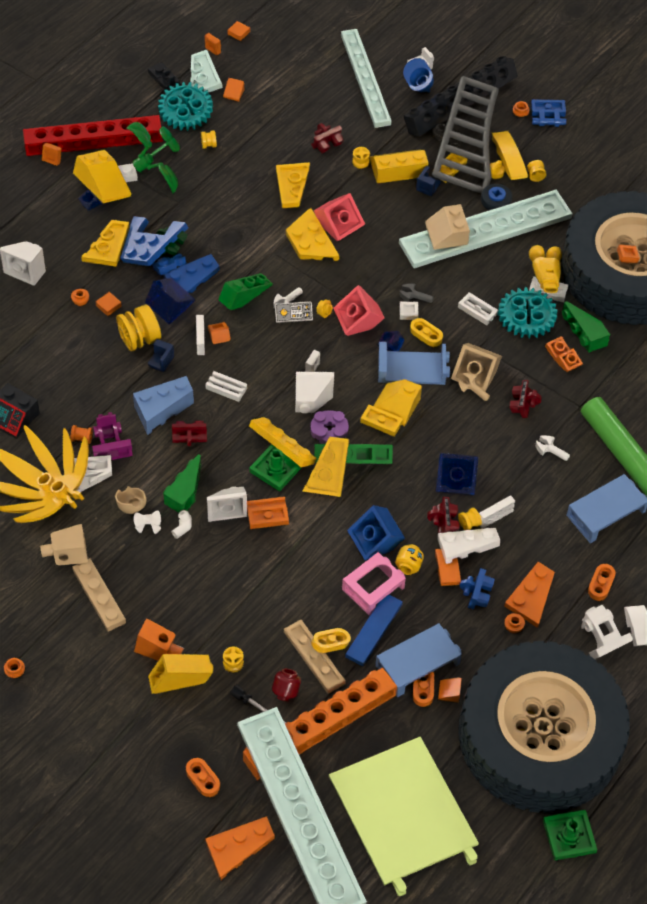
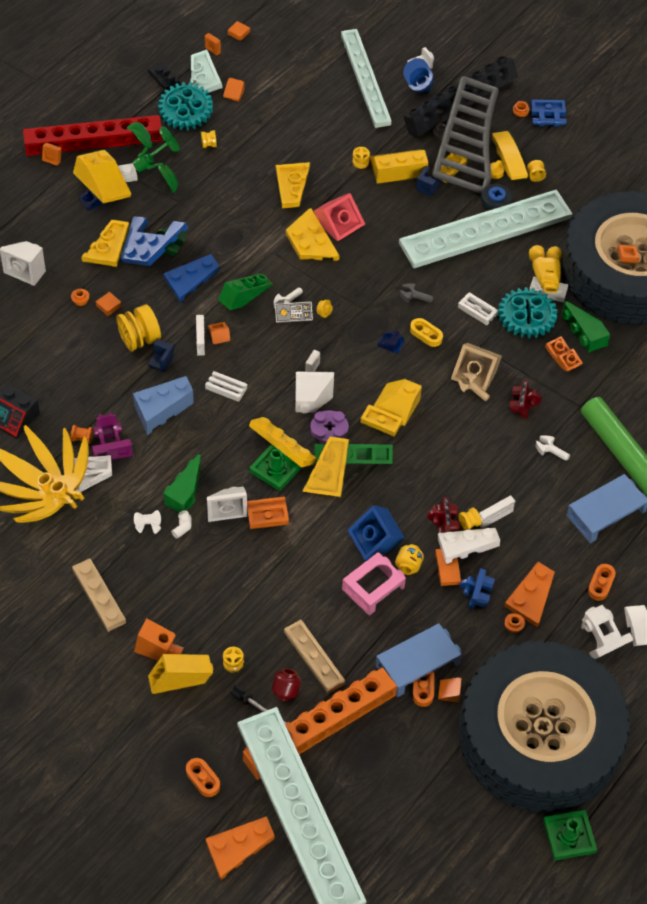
orange plate [4,658,25,678] -> none
tan torso [40,524,88,565] -> none
tan hair [115,486,147,514] -> none
clear blue slope [145,278,196,325] -> none
blue plate [152,254,186,275] -> none
dark red hips [172,421,207,446] -> none
dark red hips [311,123,344,153] -> none
yellow plate [311,628,351,653] -> none
yellowish green flag [329,737,479,896] -> none
coral slope [333,285,384,336] -> none
blue tile [345,595,403,666] -> none
medium blue panel [378,342,450,385] -> none
white tile [400,302,418,320] -> none
tan slope [425,204,470,250] -> none
clear blue slope [436,453,478,495] -> none

